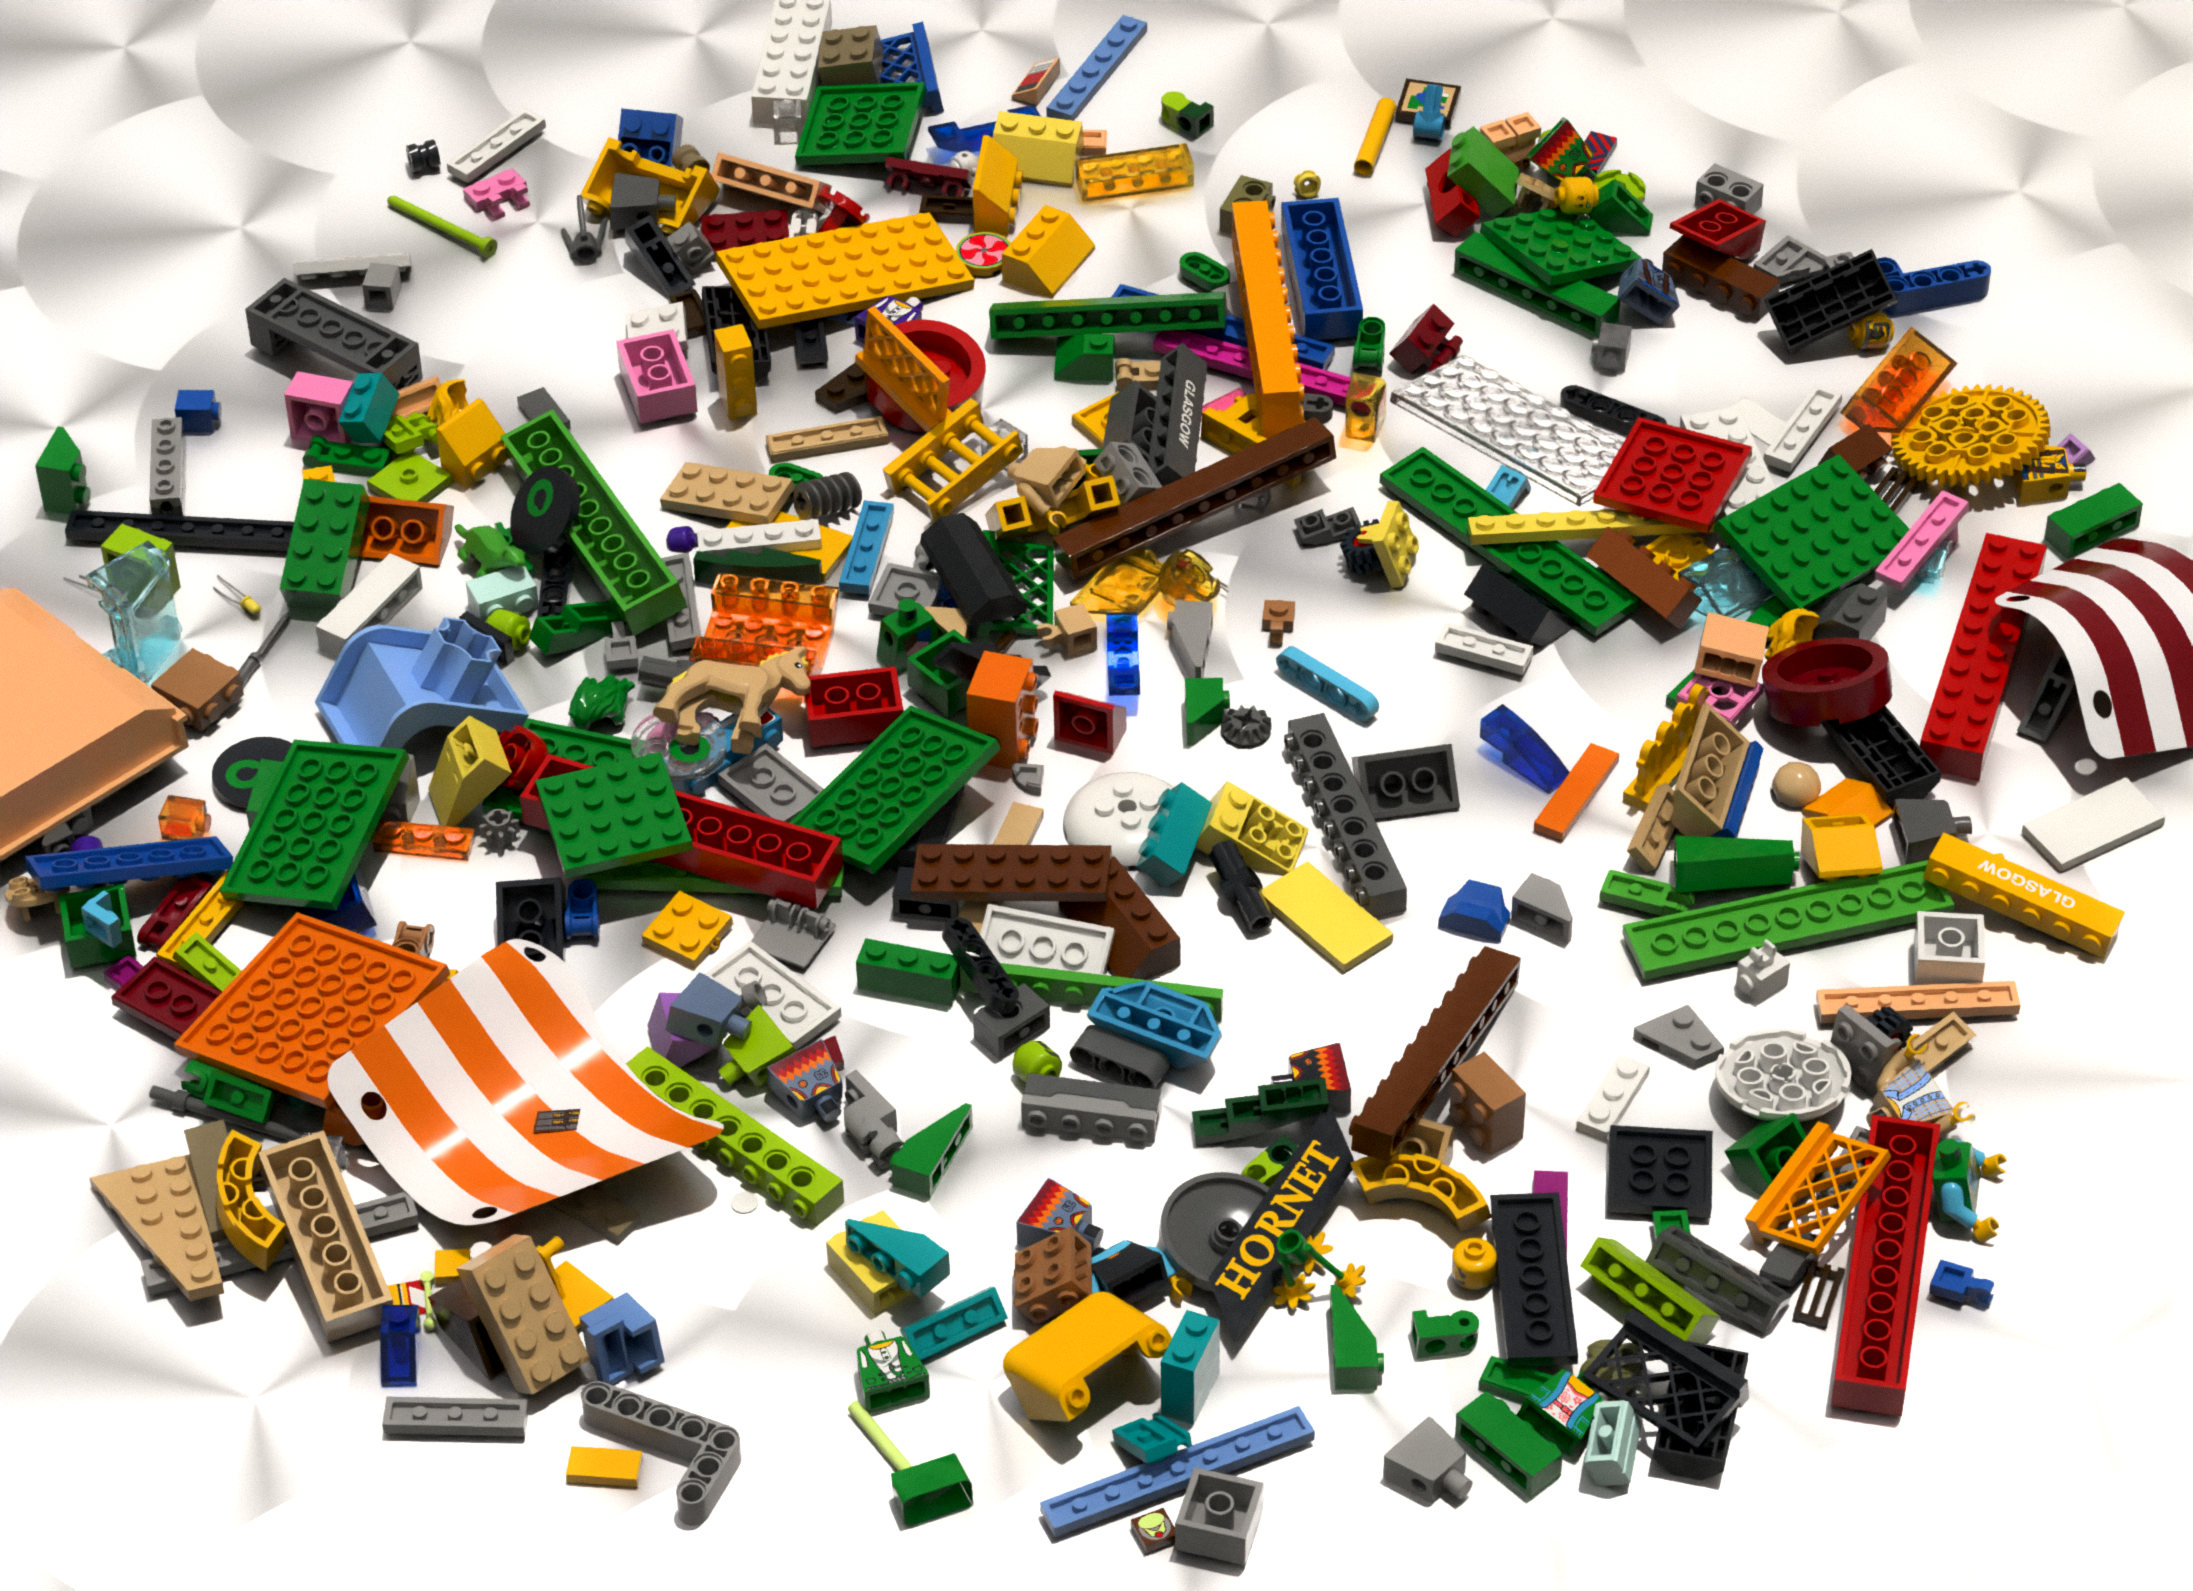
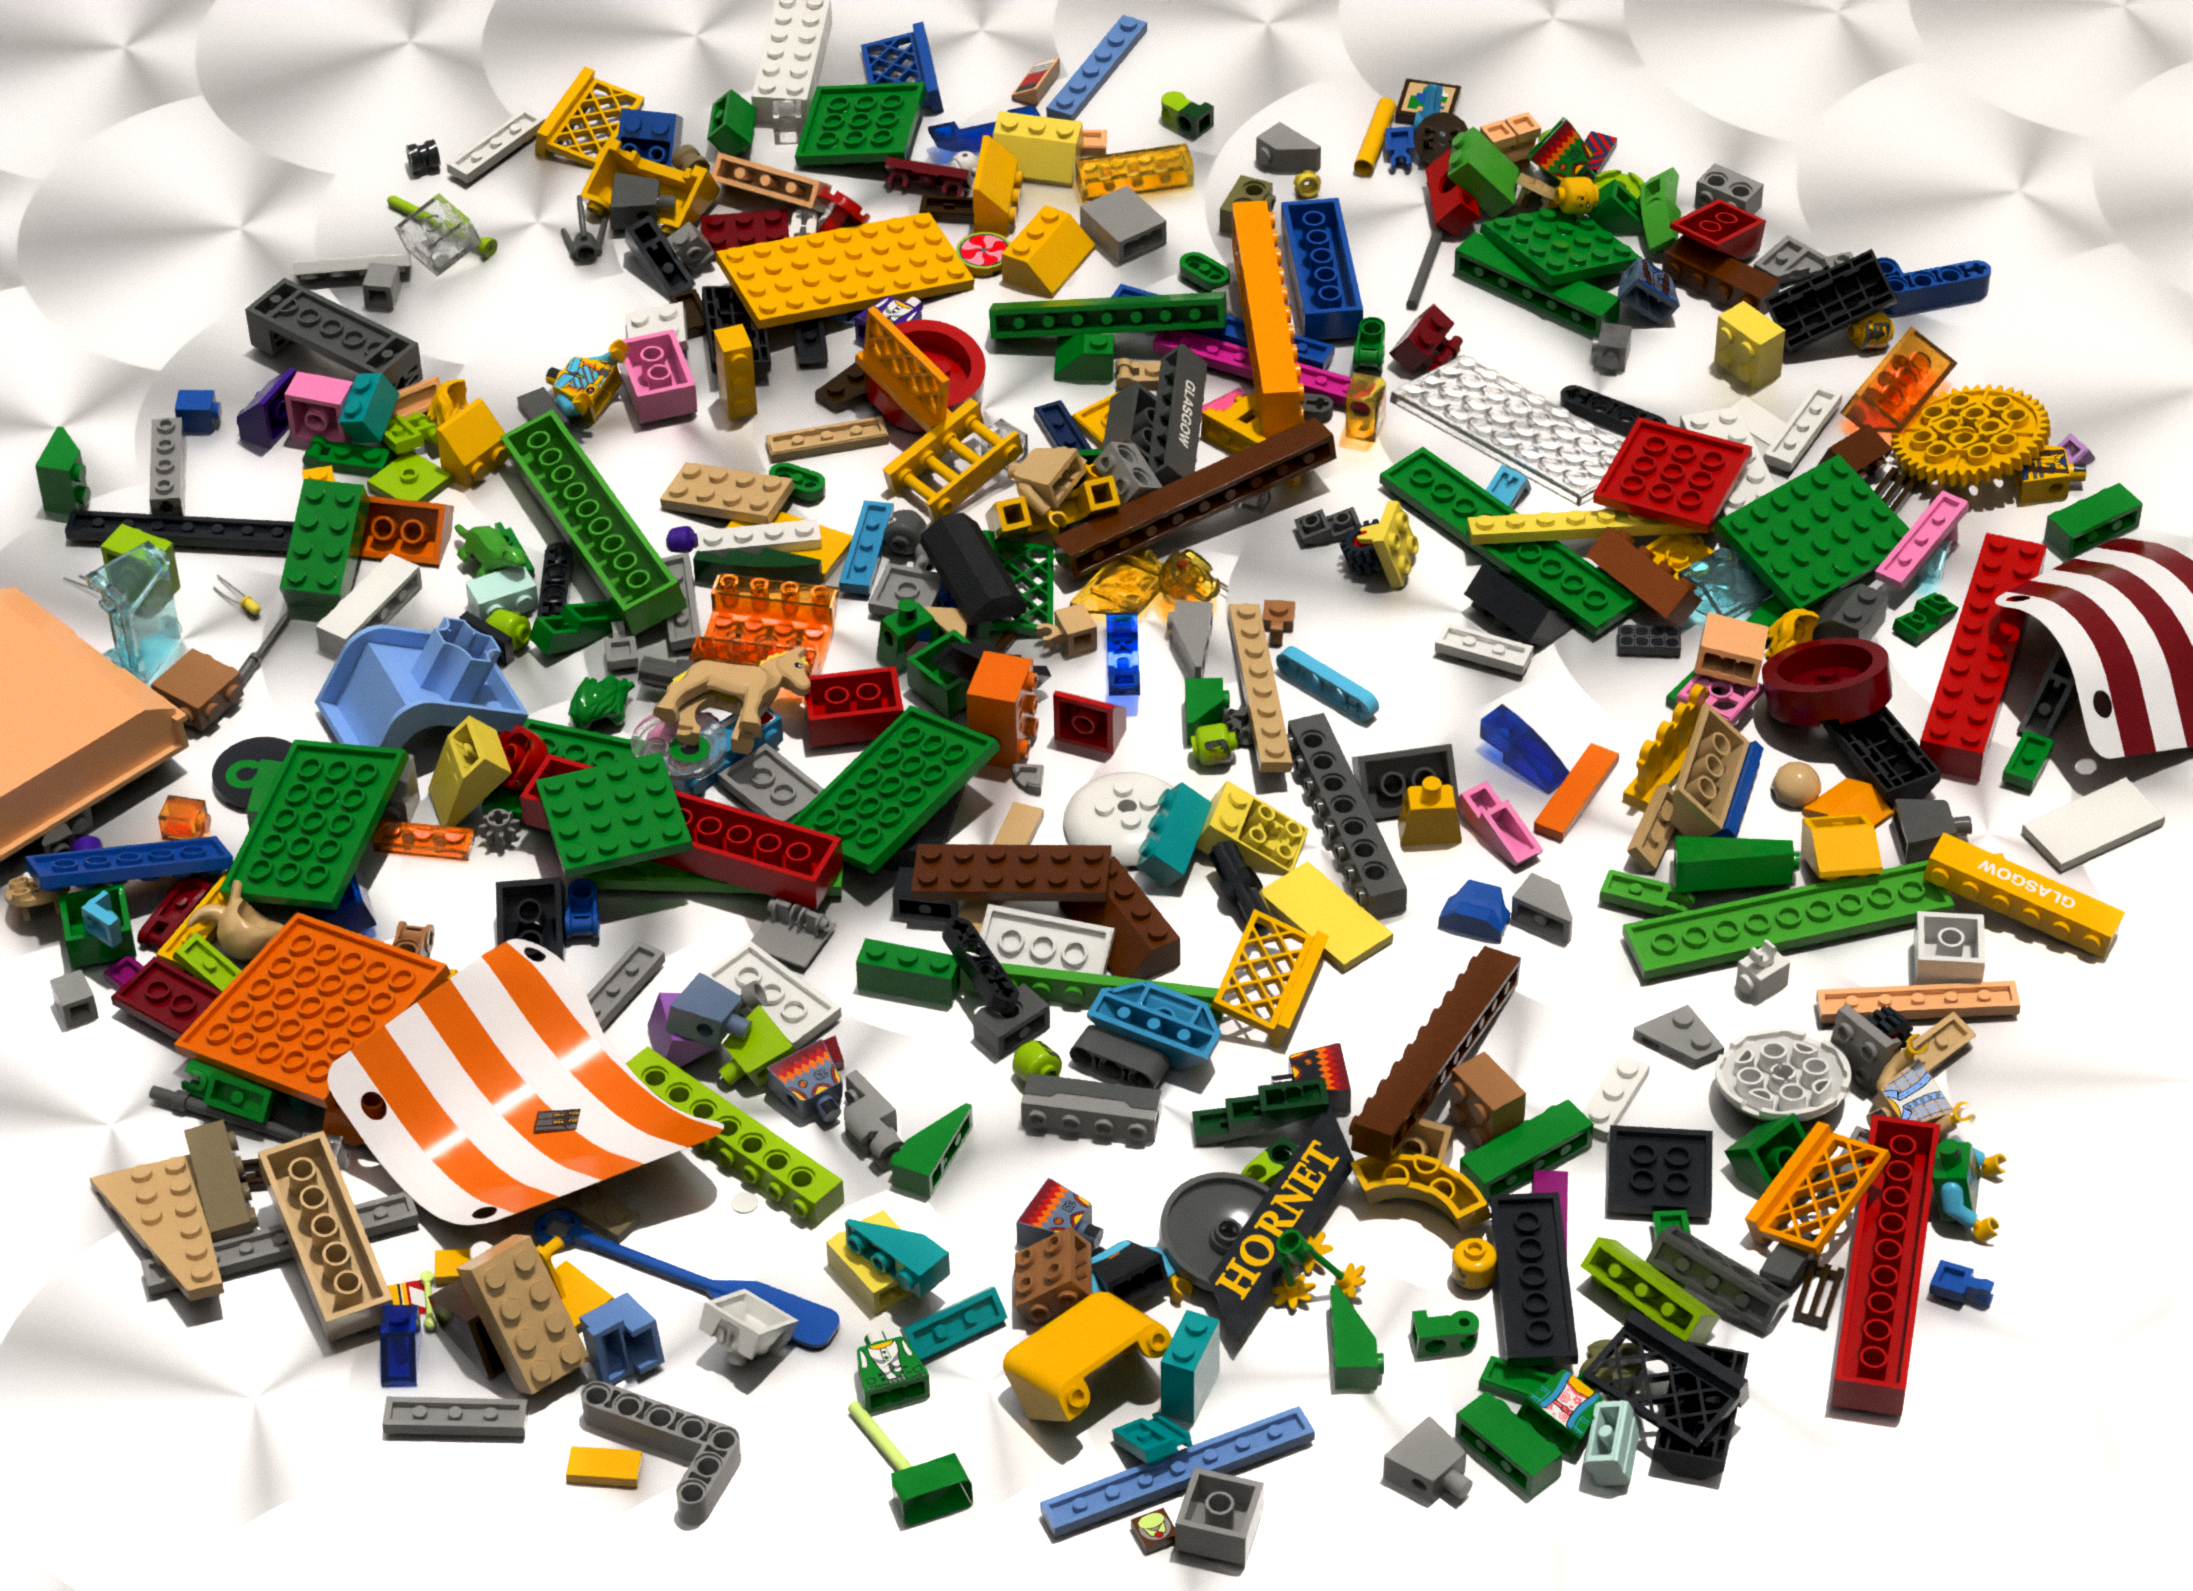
yellow brick [216,1129,286,1272] -> none
bright pink plate [463,168,530,220] -> none
black tile [510,466,580,557] -> none
yellow plate [641,891,734,969] -> none
flat silver piece [793,472,862,520] -> none
dark tan brick [818,25,884,86] -> none
none -> light grey brick [50,969,99,1028]
none -> tan piece [186,880,284,961]
none -> dark purple slope [237,368,296,450]
none -> clear brick [394,193,482,277]
none -> blue piece [534,1208,840,1348]
none -> yellow fence [535,67,645,168]
none -> torso [546,339,630,423]
none -> light grey plate [587,940,665,1030]
none -> white brick [698,1288,799,1366]
none -> green brick [707,89,756,157]
none -> dark grey head [883,510,926,555]
none -> dark blue tile [1034,400,1092,450]
none -> light grey brick [1080,185,1167,265]
none -> lime head [1191,723,1238,766]
none -> yellow fence [1211,909,1329,1048]
none -> tan plate [1227,603,1293,772]
none -> light grey slope [1256,122,1321,172]
none -> blue plate [1385,126,1415,172]
none -> yellow torso [1398,776,1462,846]
none -> dark grey bar [1406,228,1444,309]
none -> dark brown plate [1414,112,1468,165]
none -> bright pink slope [1456,781,1543,866]
none -> green brick [1459,1099,1594,1203]
none -> black tile [1618,625,1681,656]
none -> bright green slope [1640,167,1681,254]
none -> light yellow brick [1714,301,1786,390]
none -> green slope [1892,592,1959,644]
none -> green plate [2002,731,2055,790]

